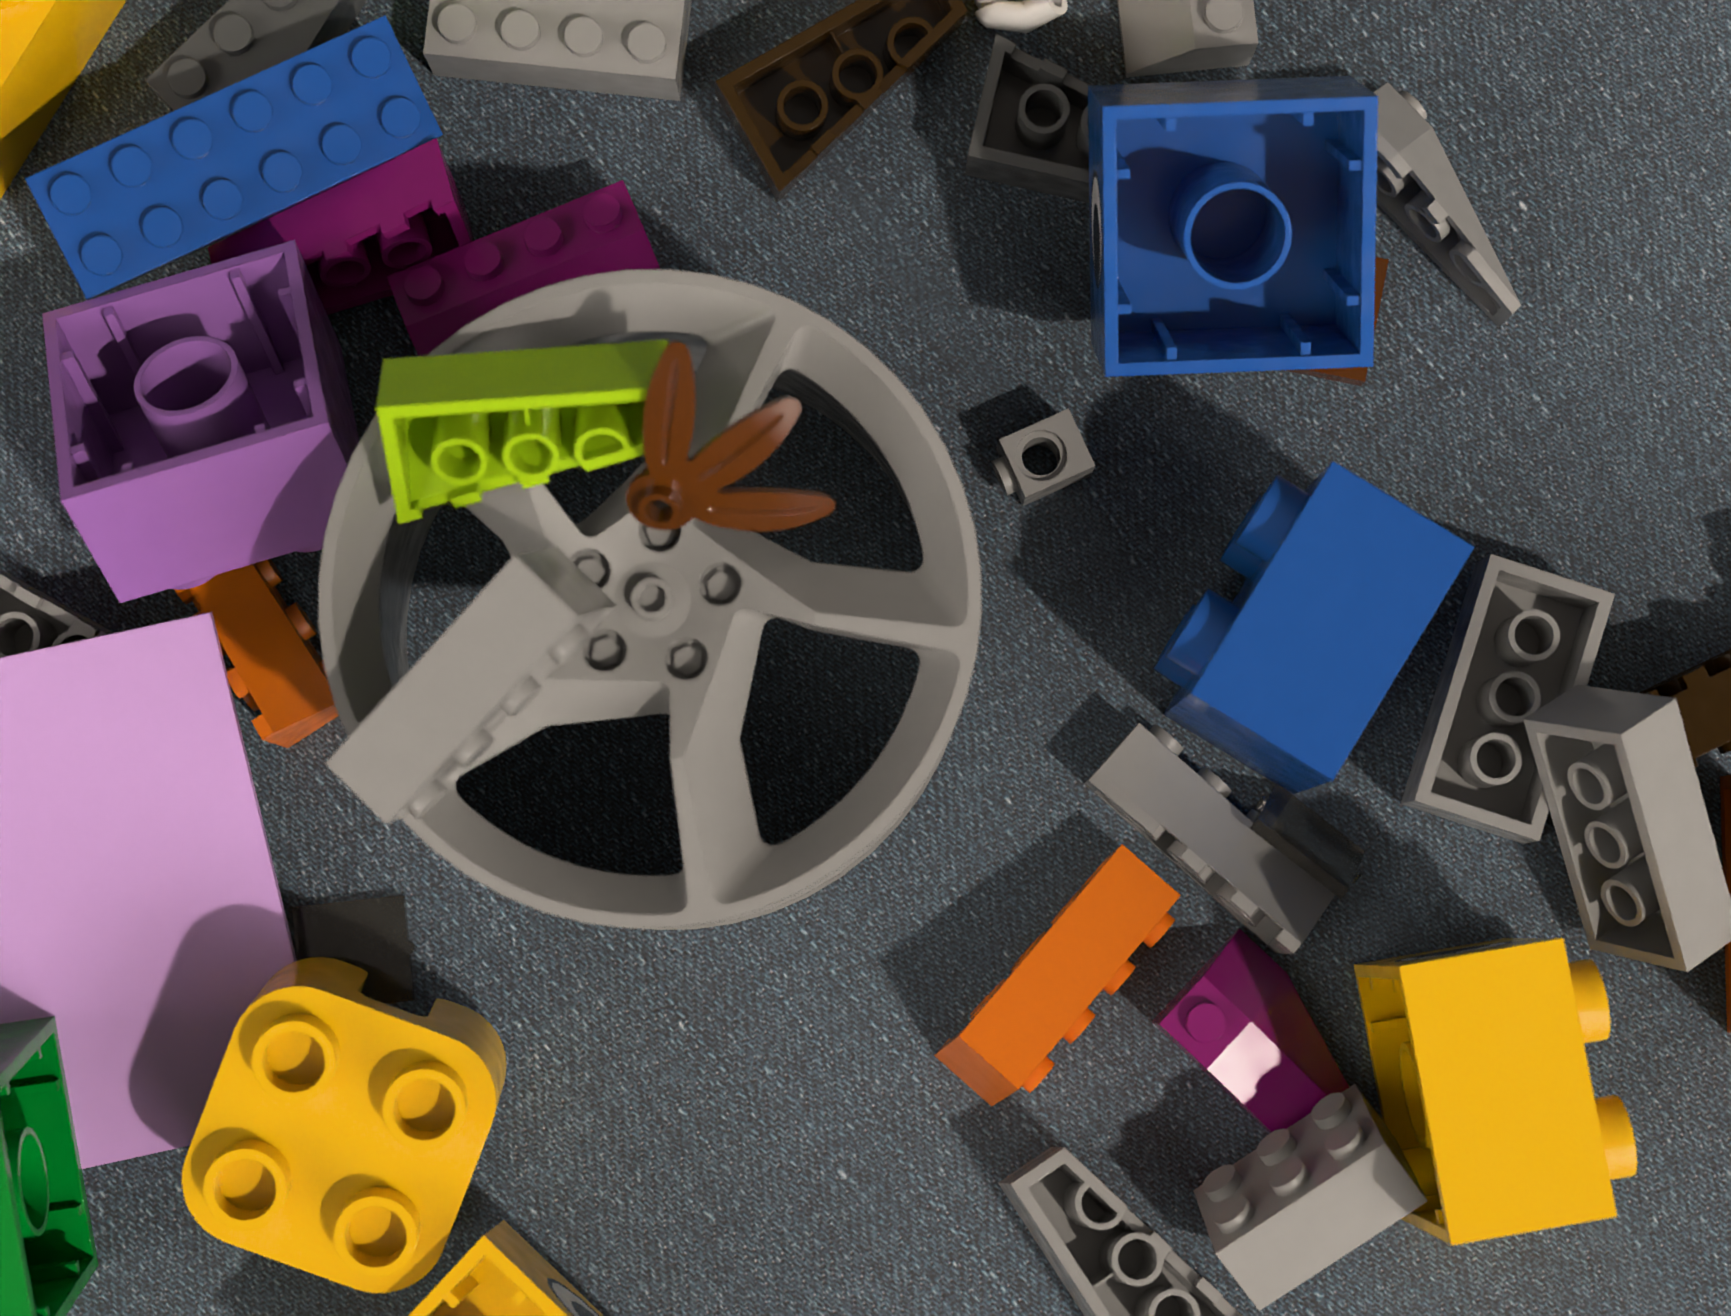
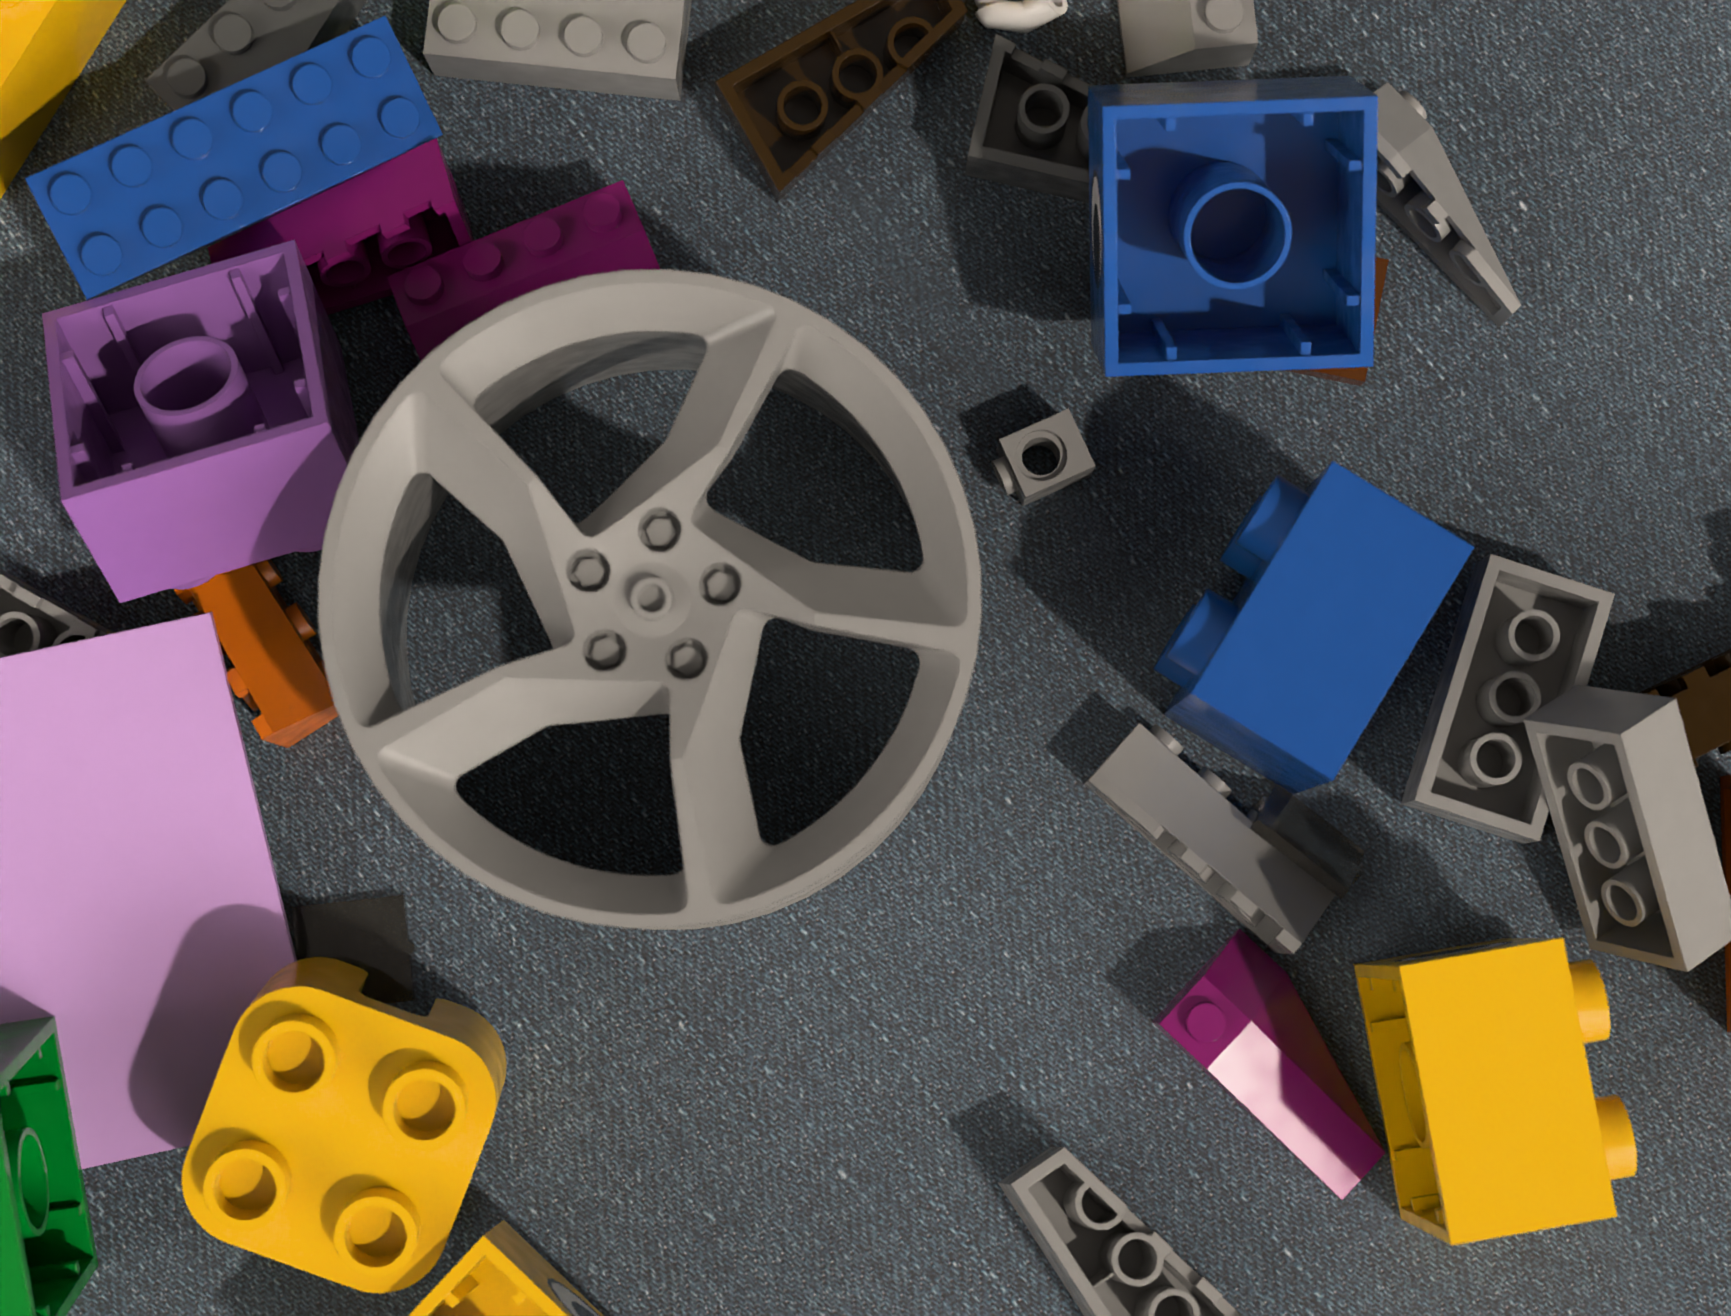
light grey wedge [325,547,617,825] -> none
lime wedge [376,339,668,524] -> none
reddish brown plant [626,341,836,532] -> none
orange wedge [934,844,1181,1107] -> none
light grey brick [1193,1084,1428,1311] -> none

